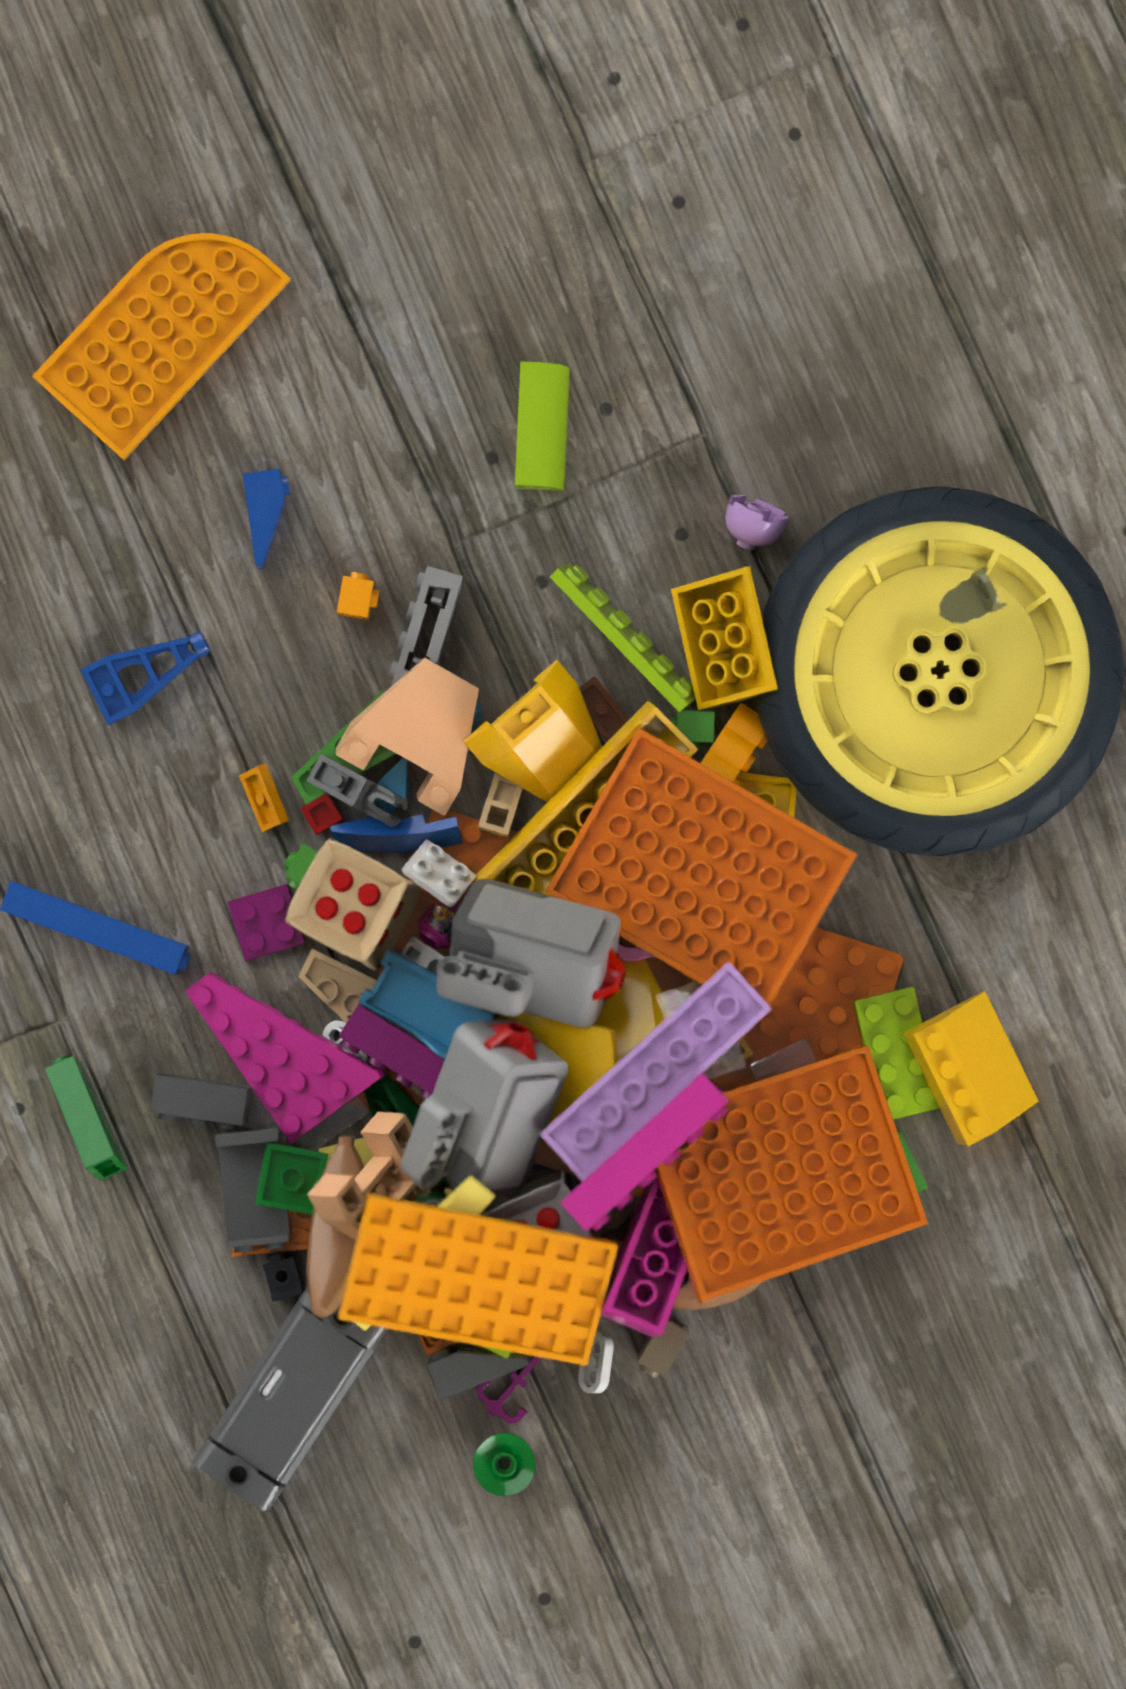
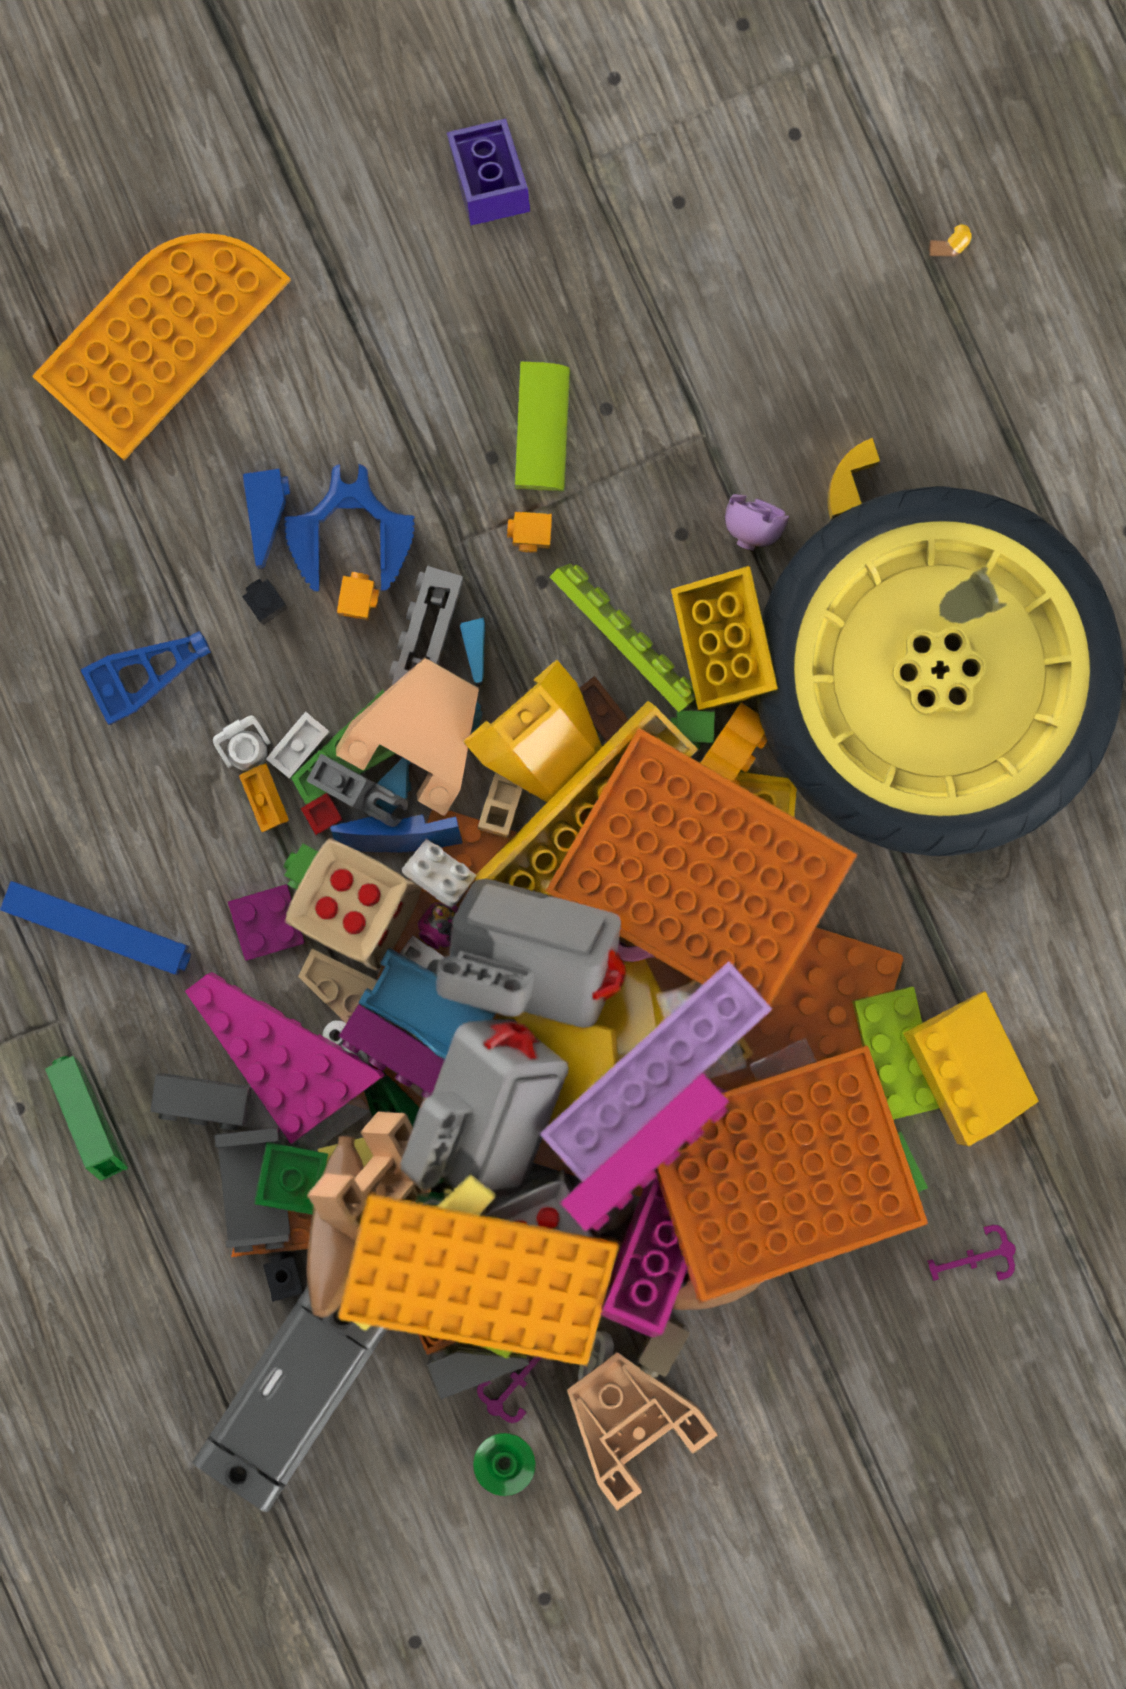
none -> white piece [213,715,271,771]
none -> black brick [242,579,288,625]
none -> white plate [266,711,330,779]
none -> blue piece [284,464,415,592]
none -> dark purple slope [446,118,530,226]
none -> dark azure slope [460,618,485,686]
none -> light orange brick [507,512,552,553]
none -> light nougat wedge [567,1352,718,1510]
none -> yellow brick [828,438,880,519]
none -> magenta piece [927,1225,1016,1281]
none -> arm [929,224,972,257]

